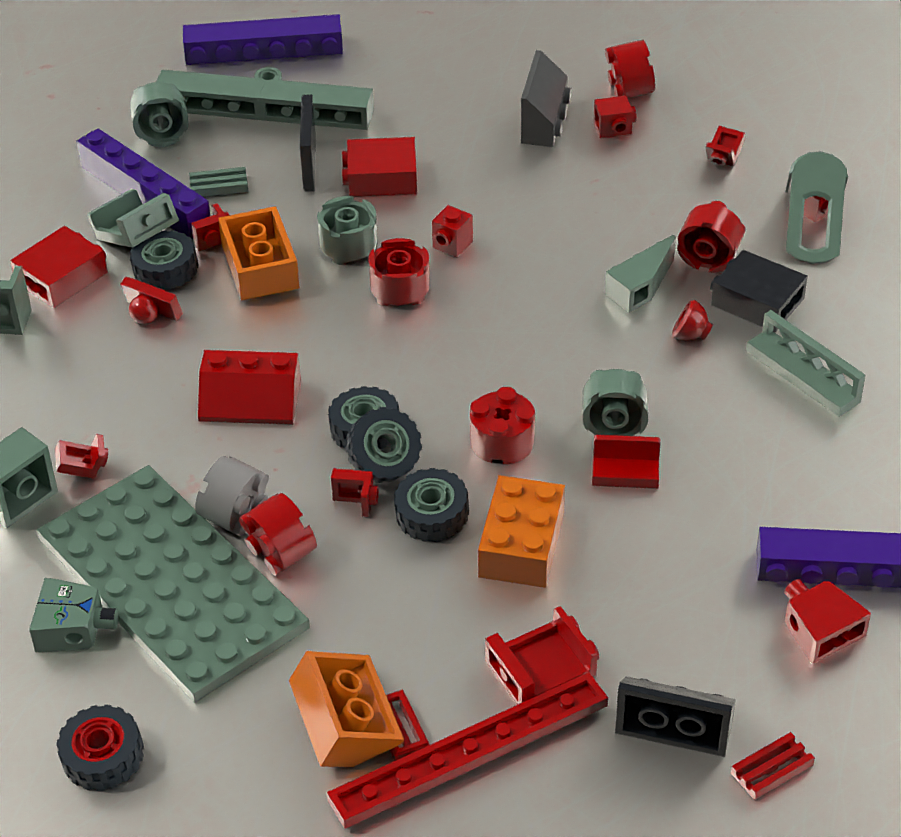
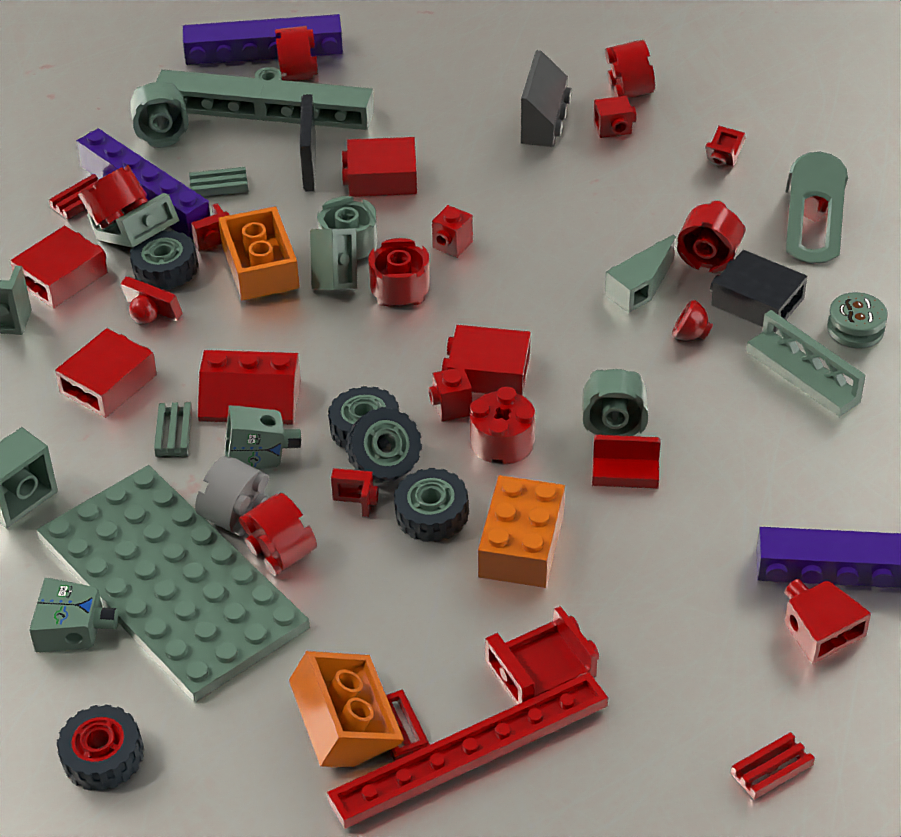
red bracket [55,434,108,479] -> none
black slope [615,676,736,757] -> none
none -> red tile [49,174,100,220]
none -> red brick [55,328,157,418]
none -> red brick [78,165,148,230]
none -> sand green tile [154,402,192,457]
none -> sand green torso [224,406,301,469]
none -> red brick [275,26,318,82]
none -> sand green panel [310,228,357,290]
none -> red brick [428,367,472,422]
none -> red brick [442,325,531,396]
none -> sand green head [827,292,888,348]

